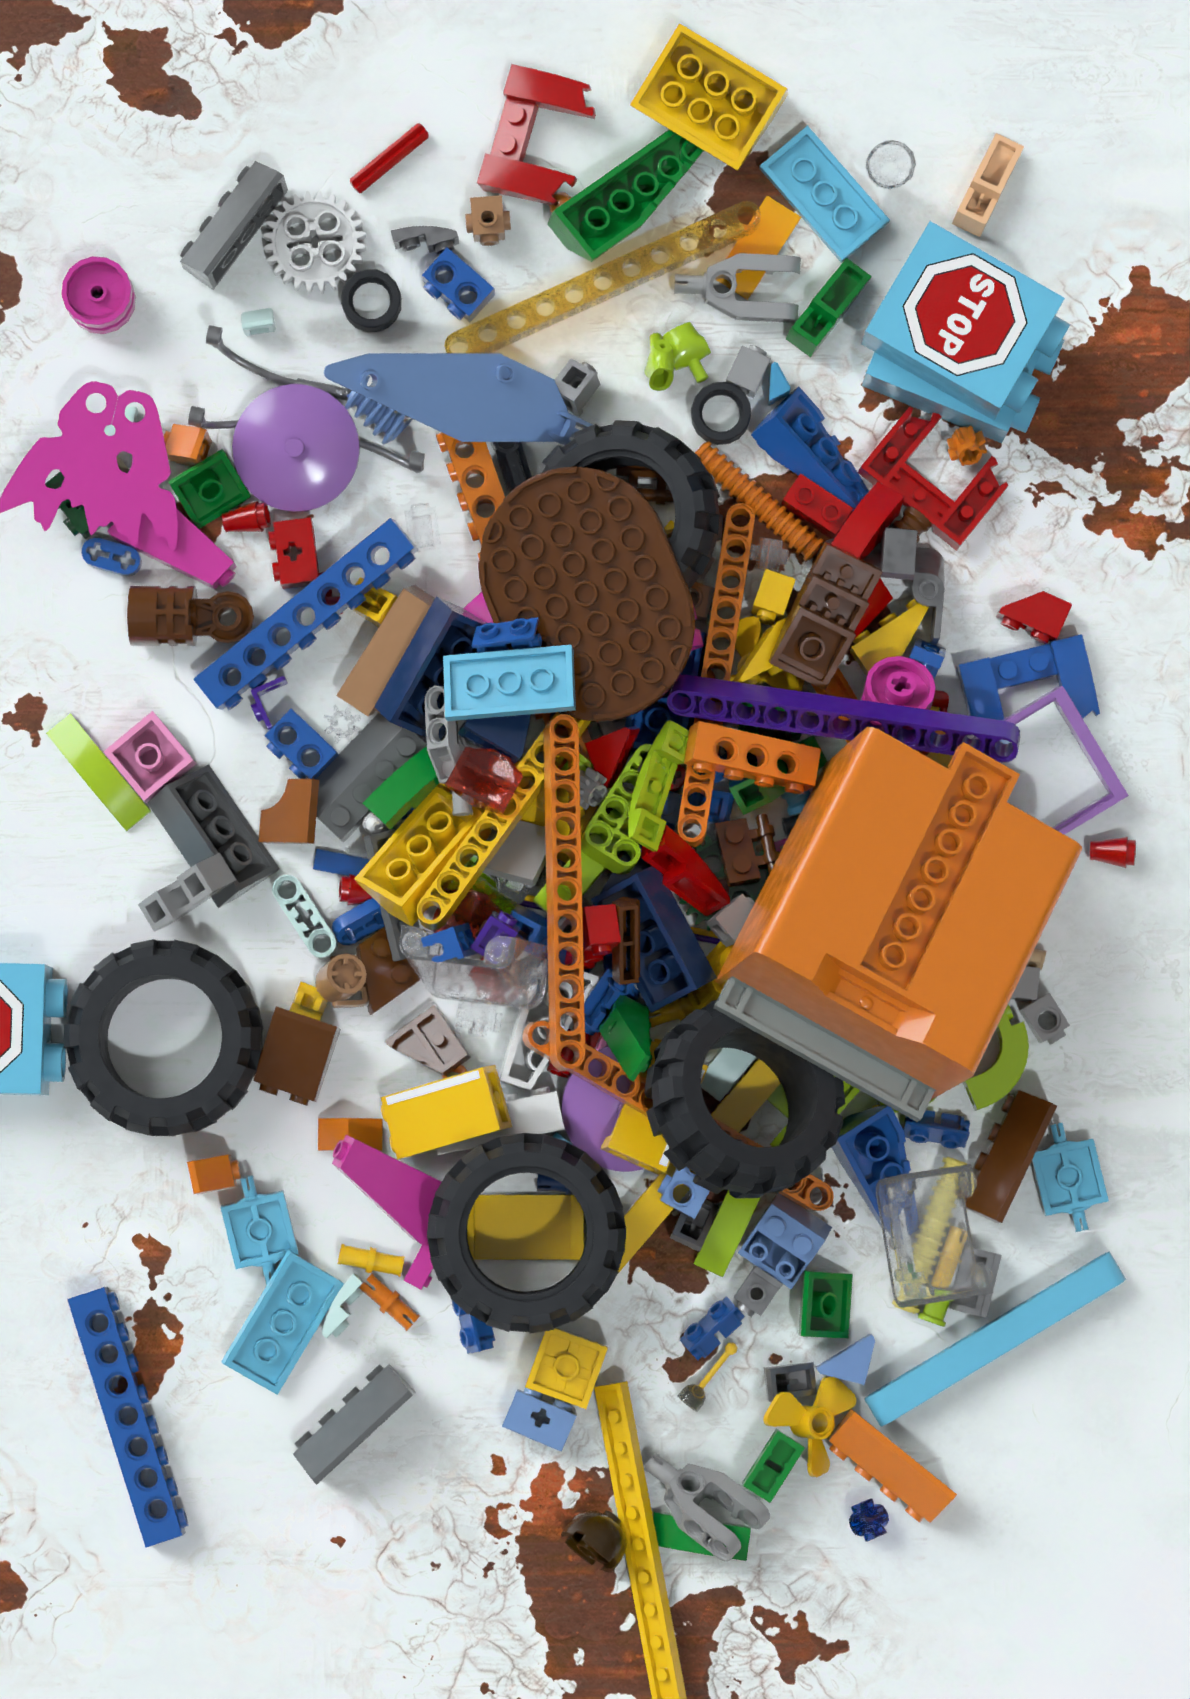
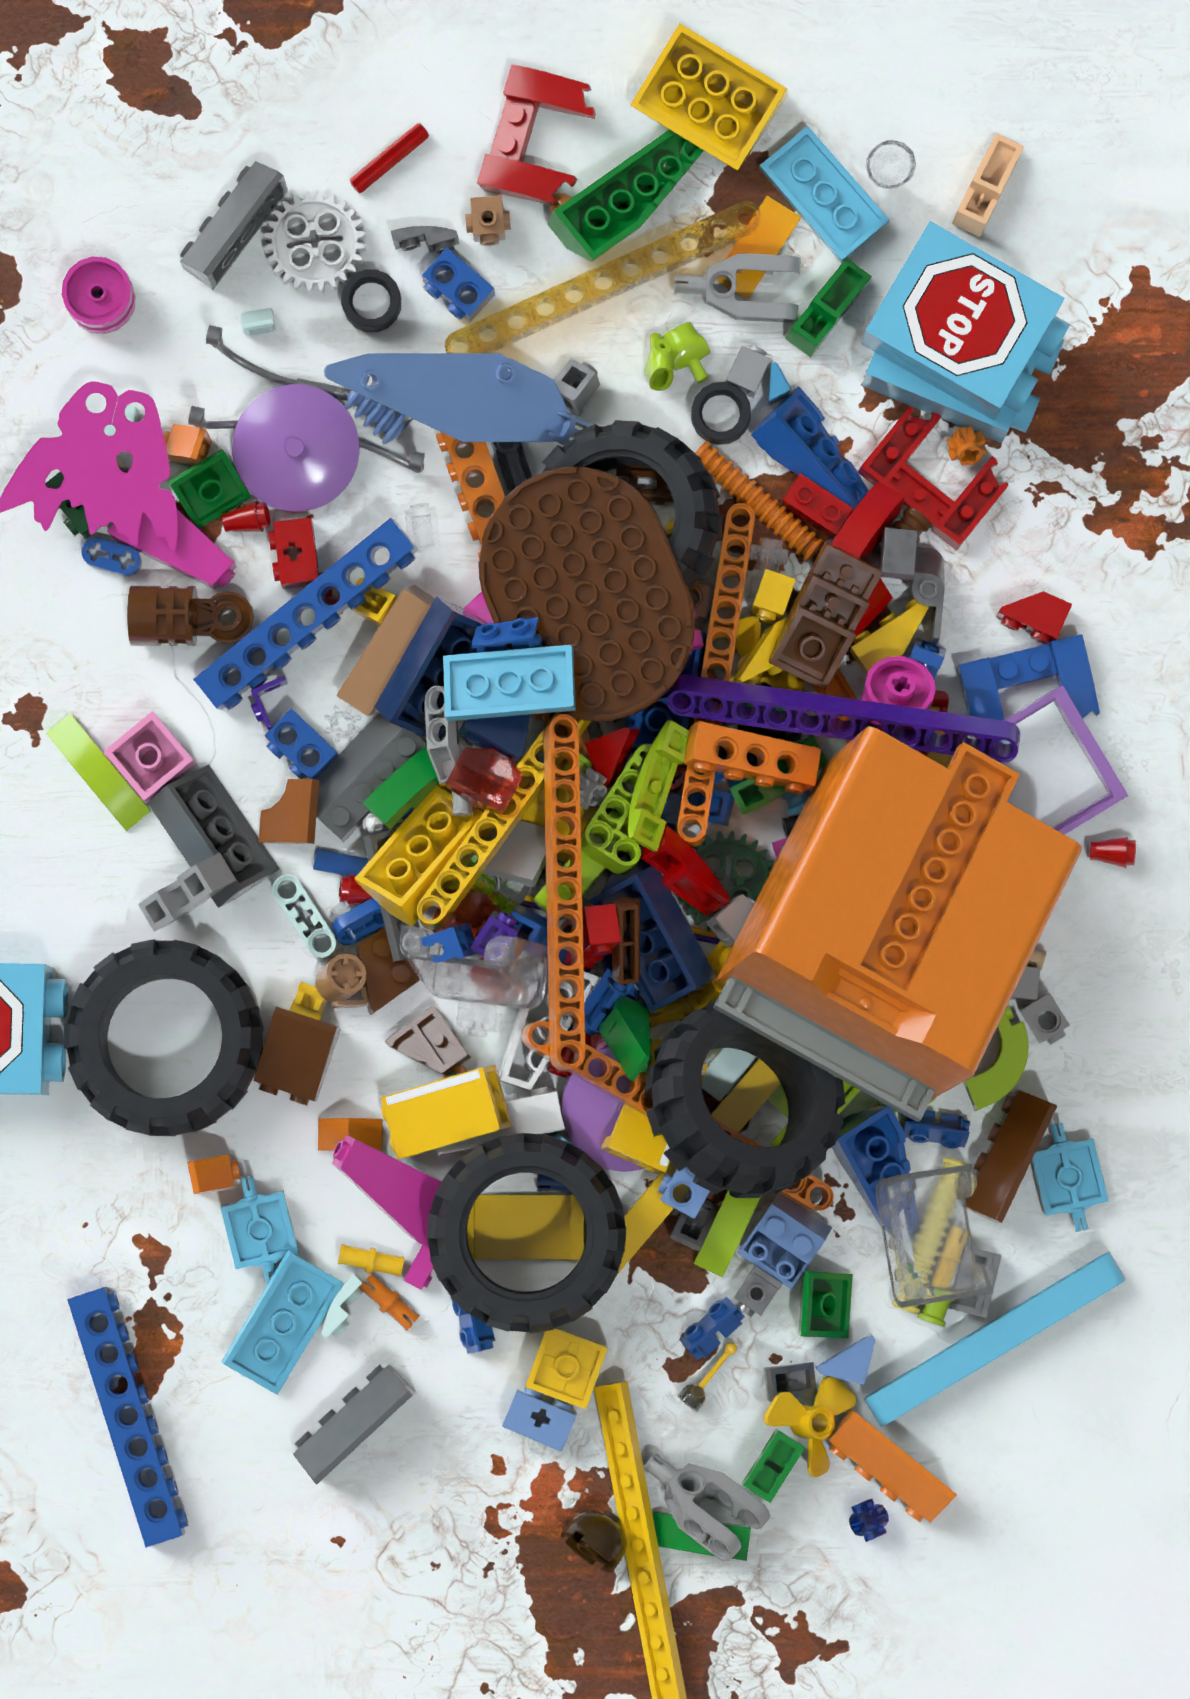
reddish brown plate [714,814,780,887] -> none

